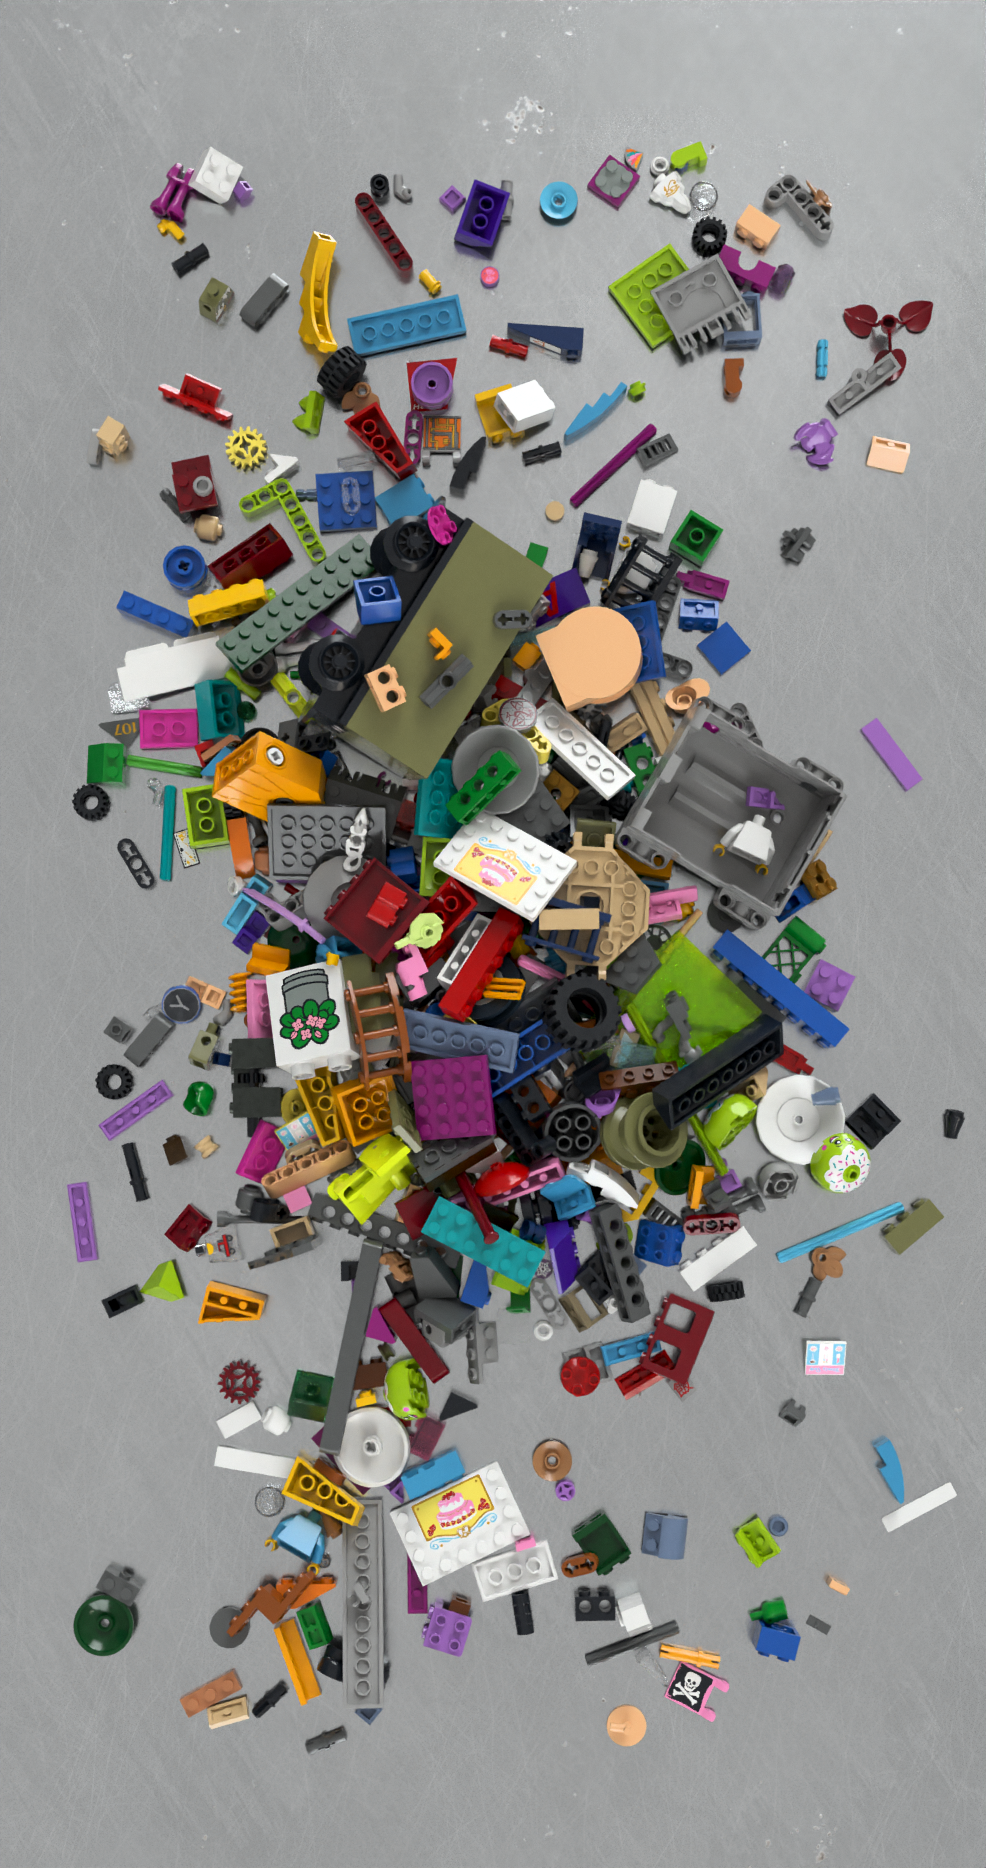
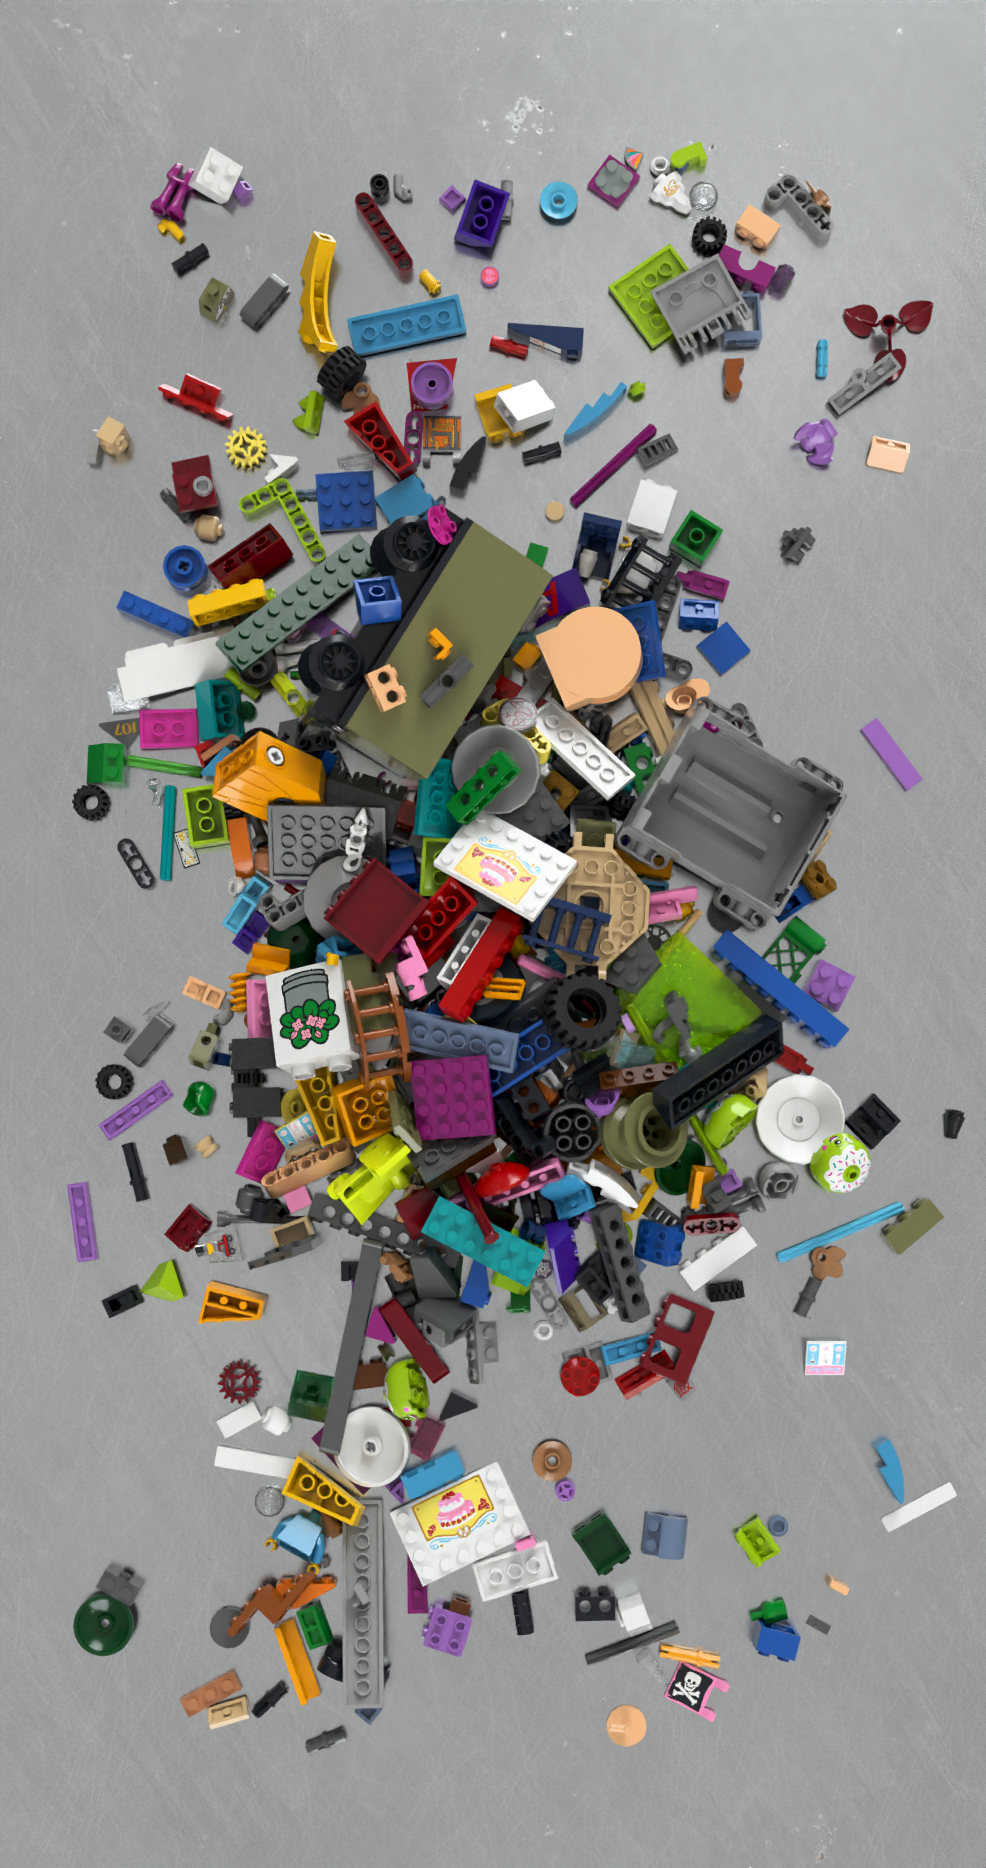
black tile [162,985,201,1023] -> none
lavender sword [242,888,326,944] -> none
dark orange beam [313,1457,346,1486] -> none
clear beam [341,477,361,515] -> none
yellow plate [355,1389,378,1407] -> none
red brick [366,881,408,928] -> none
yellowish green piece [394,913,444,950] -> none
dark grey beam [493,610,532,629] -> none
tan tile [539,908,599,930] -> none
dark orange beam [561,1553,599,1578] -> none
white torso [713,815,775,876] -> none
medium lavender slope [746,786,785,810] -> none
dark grey tile [779,1399,806,1427] -> none
sand blue cone [811,1086,841,1106] -> none

